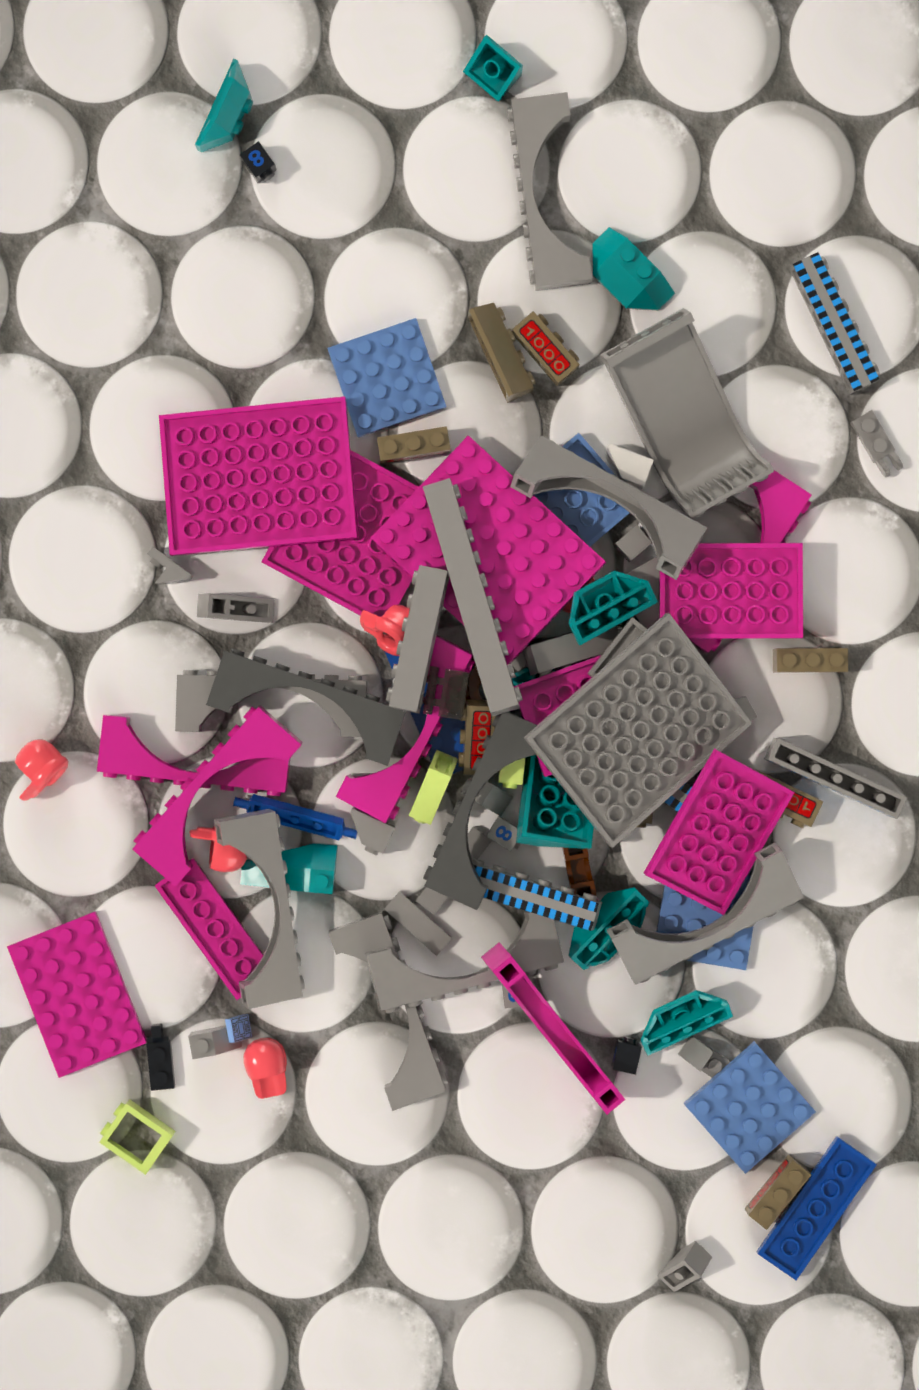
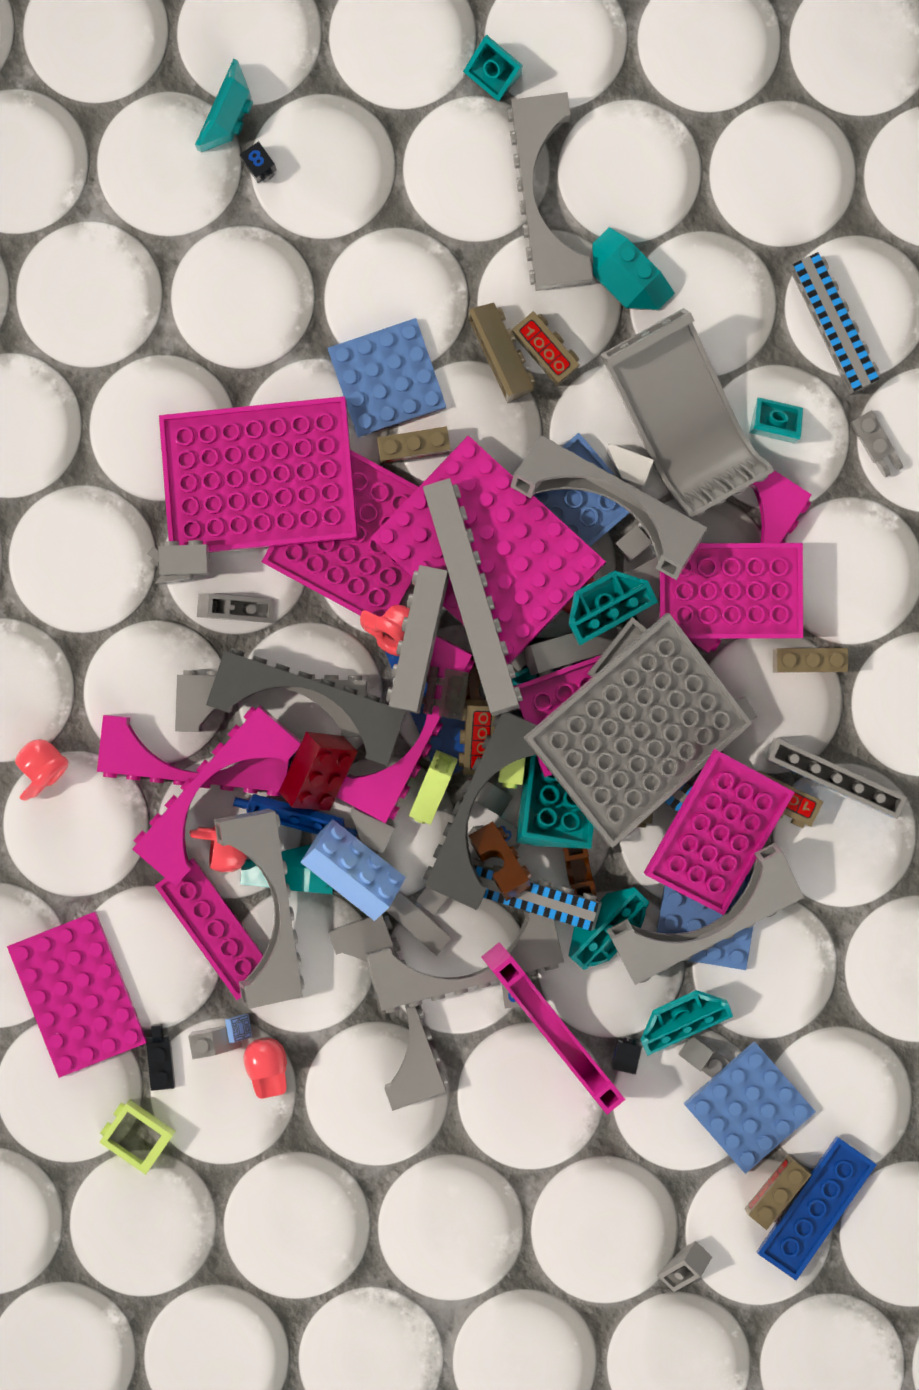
none -> light grey brick [158,540,210,576]
none -> dark red brick [279,732,358,811]
none -> light blue brick [300,819,406,921]
none -> reddish brown arch [468,821,532,901]
none -> teal slope [749,397,803,444]

